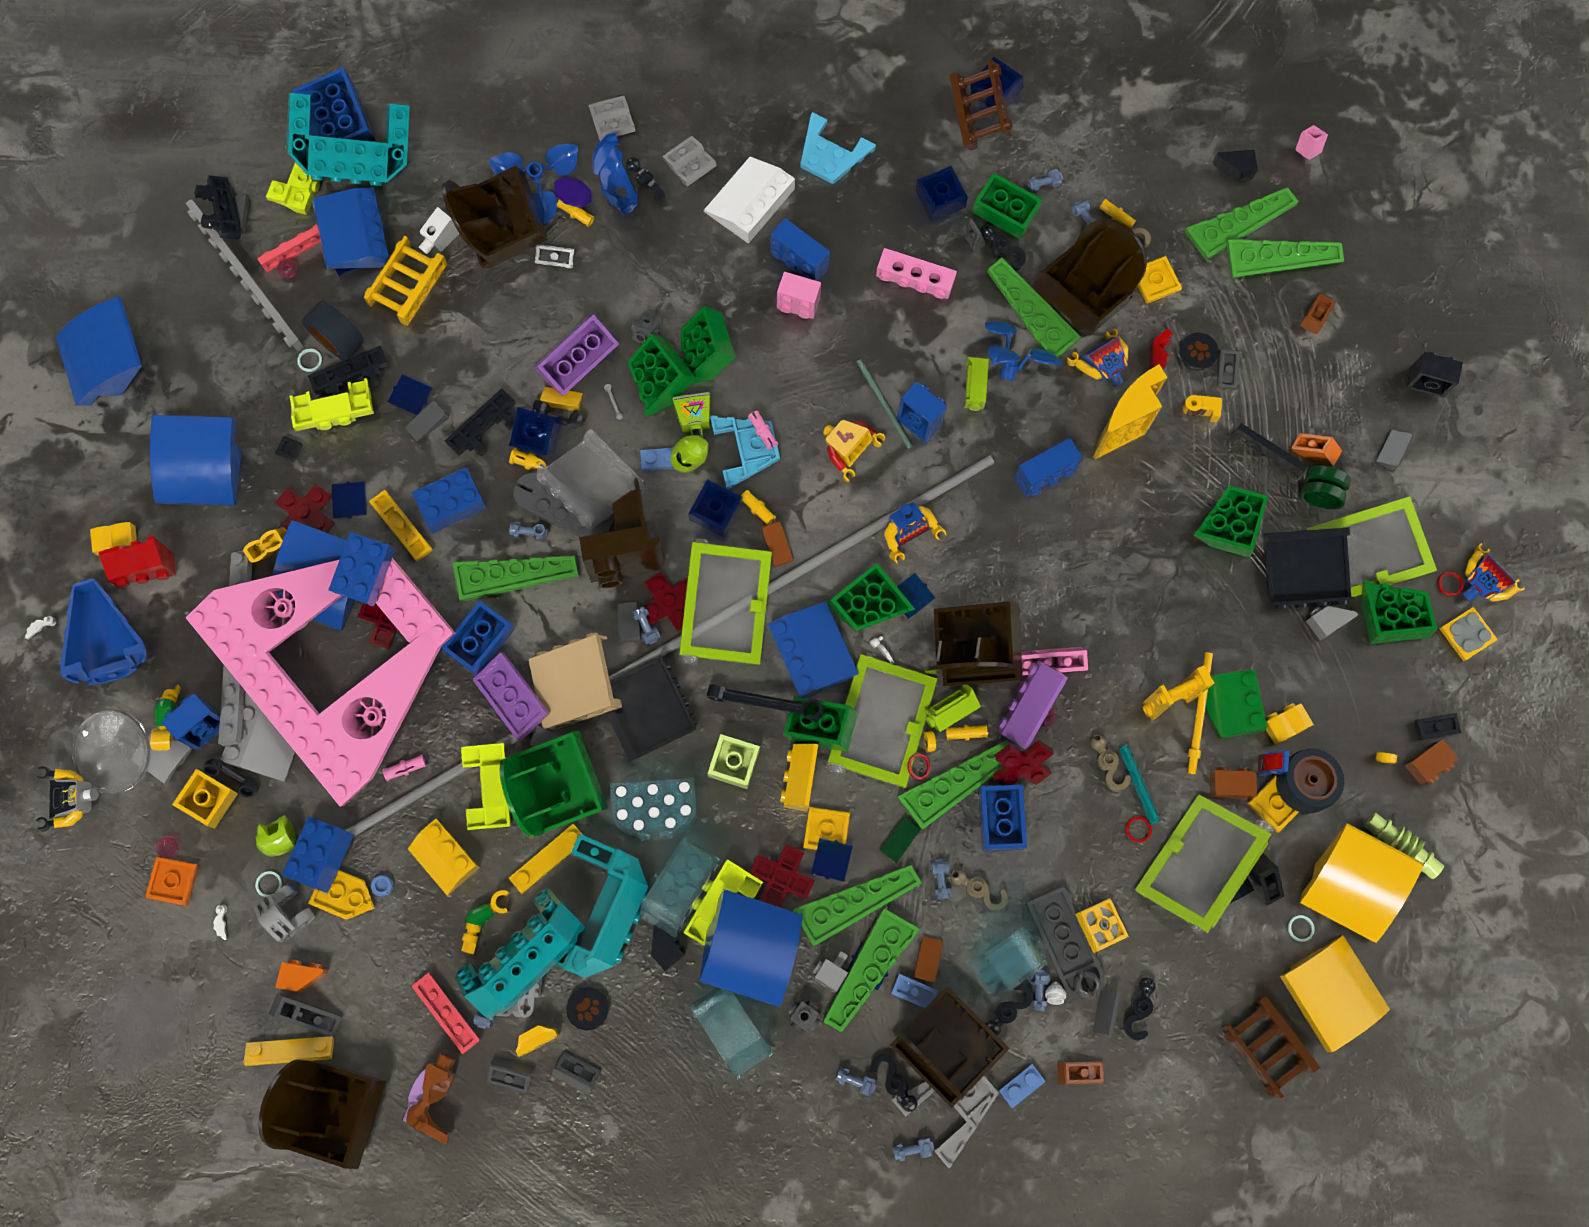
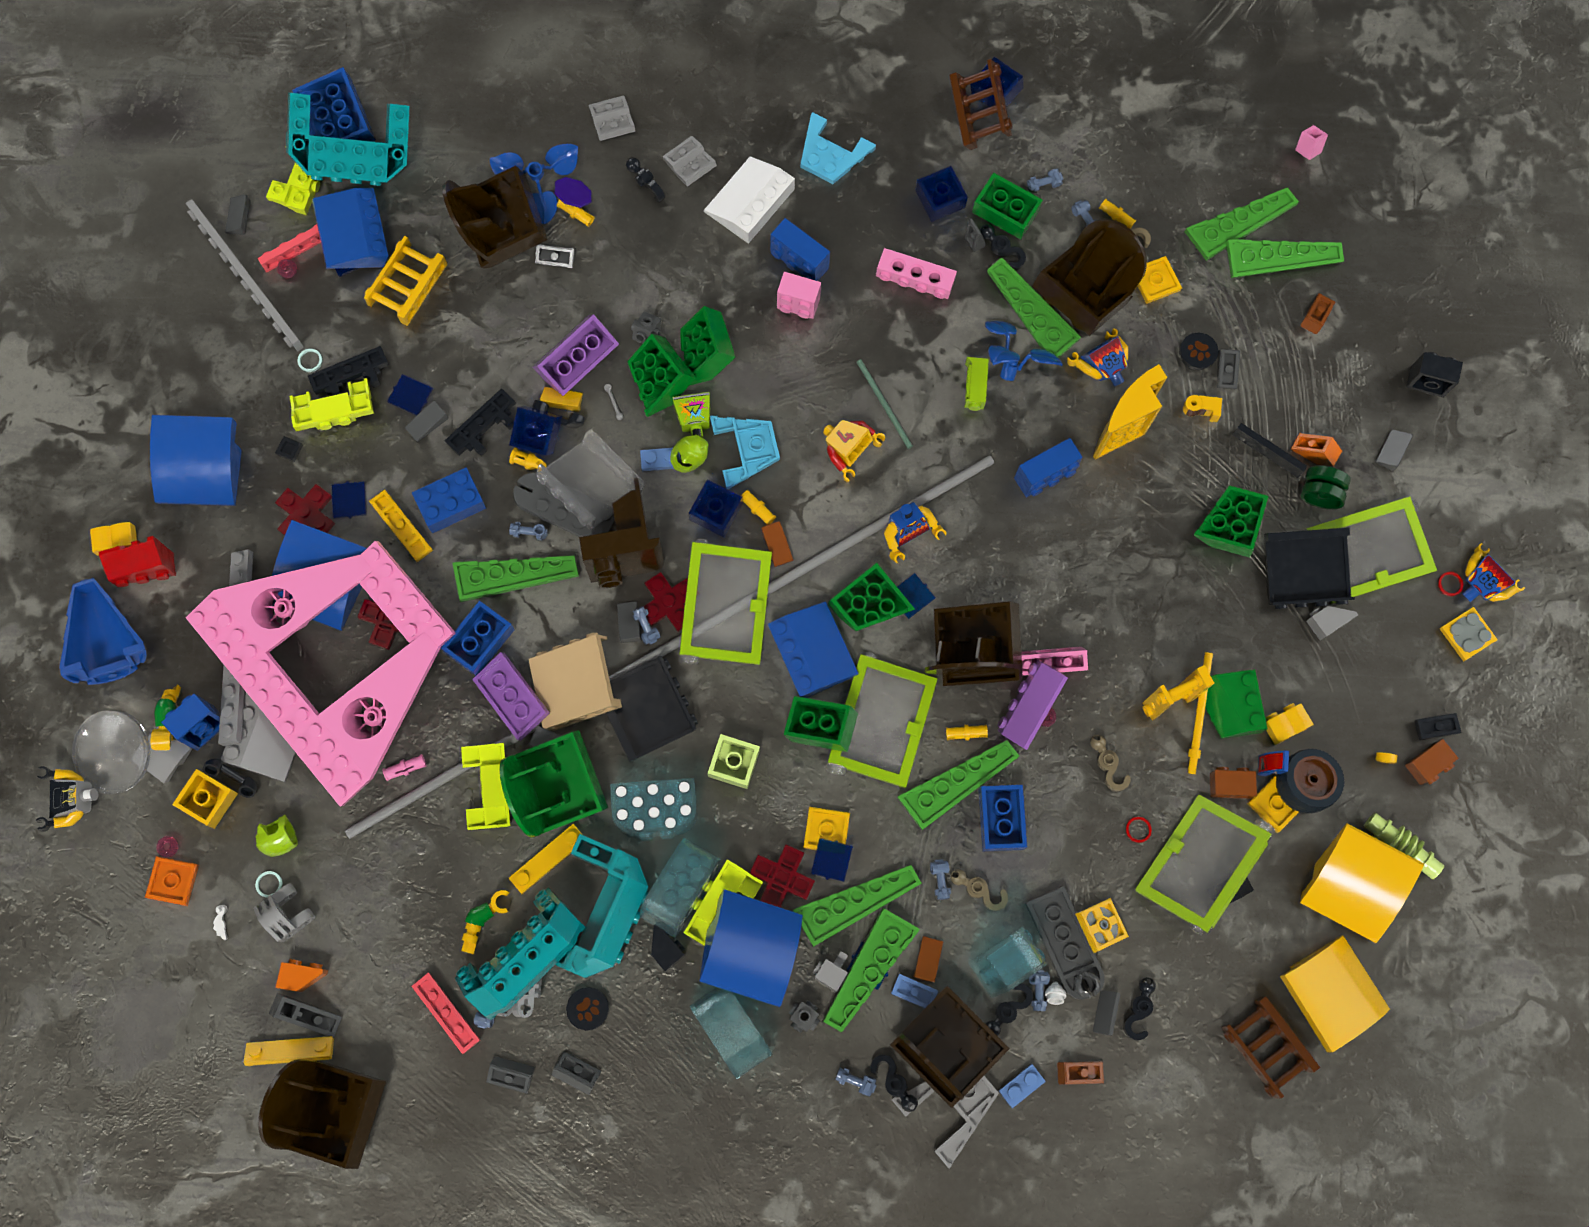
white piece [25,616,57,640] -> none
blue slope [56,297,142,406] -> none
black hinge [194,175,241,240] -> none
yellow brick [243,527,286,562] -> none
blue brick [281,816,354,894] -> none
black wheel [302,300,364,361] -> none
yellow tile [308,870,375,920] -> none
blue brick [328,532,395,607] -> none
medium blue tile [371,875,394,897] -> none
dark orange hips [402,1054,456,1145] -> none
yellow slope [408,819,480,896] -> none
white torso [418,207,459,254] -> none
yellow slope [516,1025,560,1057] -> none
blue animal [592,133,638,215] -> none
black piece [706,684,824,722] -> none
bright pink pin [748,410,778,450] -> none
yellow slope [780,744,818,812] -> none
white piece [869,636,895,664] -> none
dark green tile [880,818,921,863] -> none
sand blue bar [892,1137,934,1161] -> none
blue brick [897,382,947,444] -> none
red piece [907,754,931,780] -> none
lime window [924,685,981,732] -> none
yellow tile [924,731,936,752] -> none
dark red plate [993,740,1054,785] -> none
teal axle [1119,744,1162,825] -> none
red slope [1149,328,1173,370] -> none
black slope [1213,150,1258,181] -> none
black slope [1249,853,1285,906] -> none
light aqua piece [1288,915,1315,942] -> none
green wedge [1361,580,1438,644] -> none

